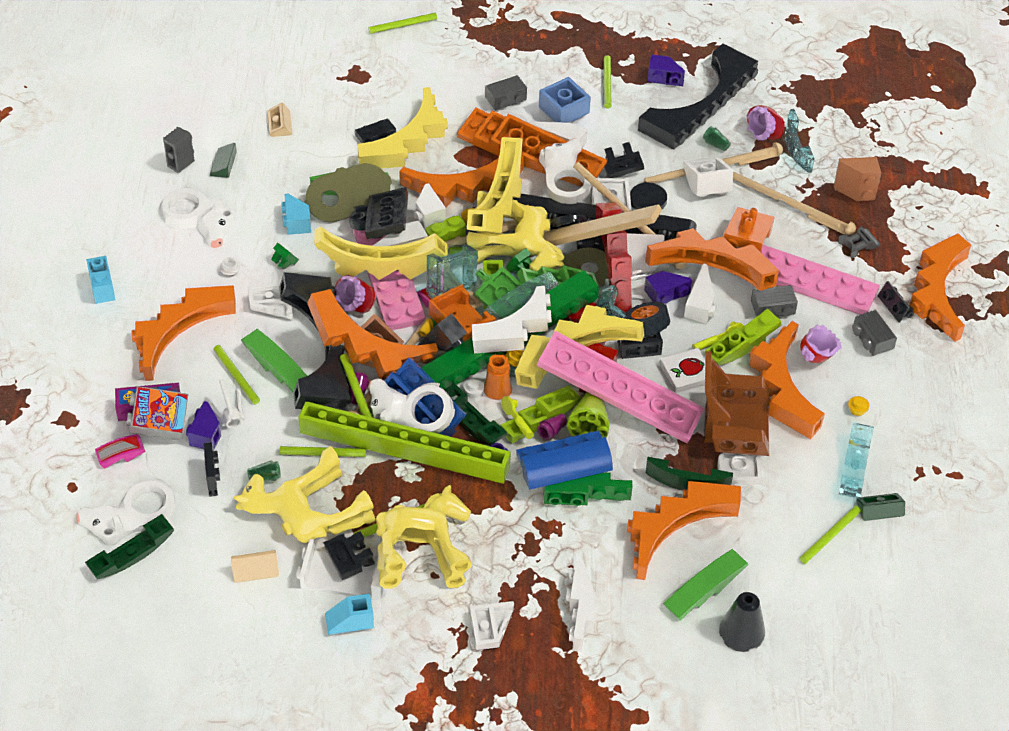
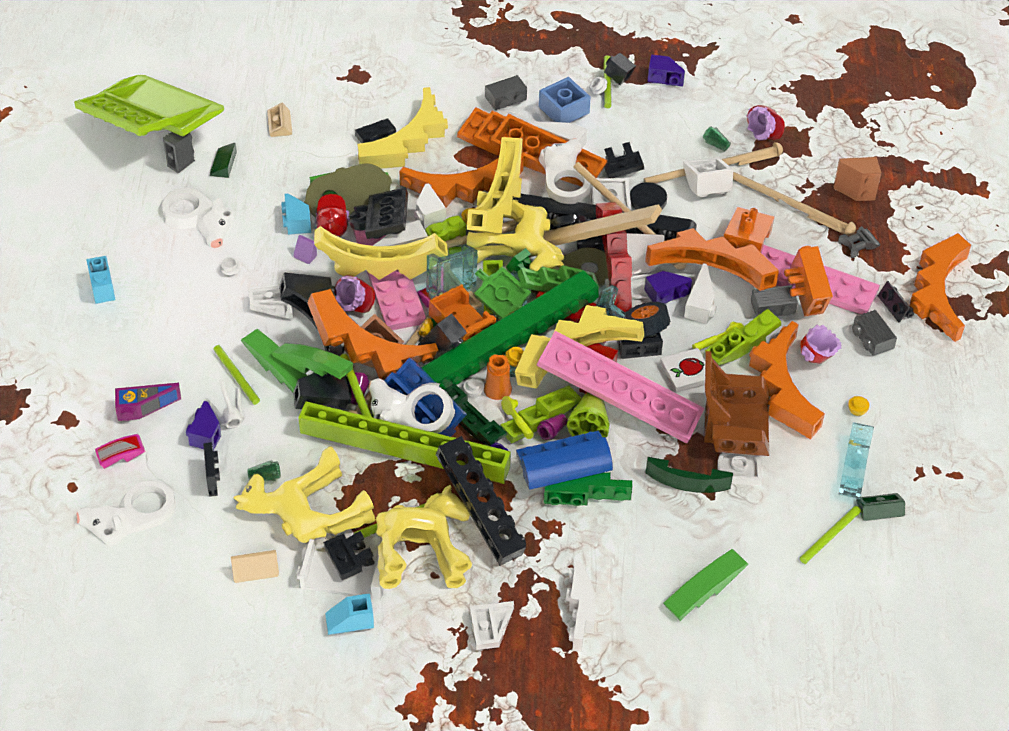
dark green slope [85,514,174,579] -> none
brick [126,386,189,441] -> none
orange arch [131,285,236,381] -> none
green tile [271,242,299,269] -> none
lime bar [279,446,366,457] -> none
lime bar [368,12,437,34] -> none
white arch [472,286,552,354] -> none
clear light blue slope [481,272,559,321] -> none
orange arch [627,481,741,580] -> none
black arch [638,43,758,150] -> none
black cone [719,592,765,652] -> none
clear light blue slope [785,109,815,173] -> none
none -> lime slope [74,75,224,136]
none -> bright green slope [272,343,353,379]
none -> medium lavender slope [294,235,317,264]
none -> red hair [315,194,350,238]
none -> black brick [436,436,526,566]
none -> white plate [590,77,607,94]
none -> black brick [604,53,636,85]
none -> orange piece [784,246,833,316]

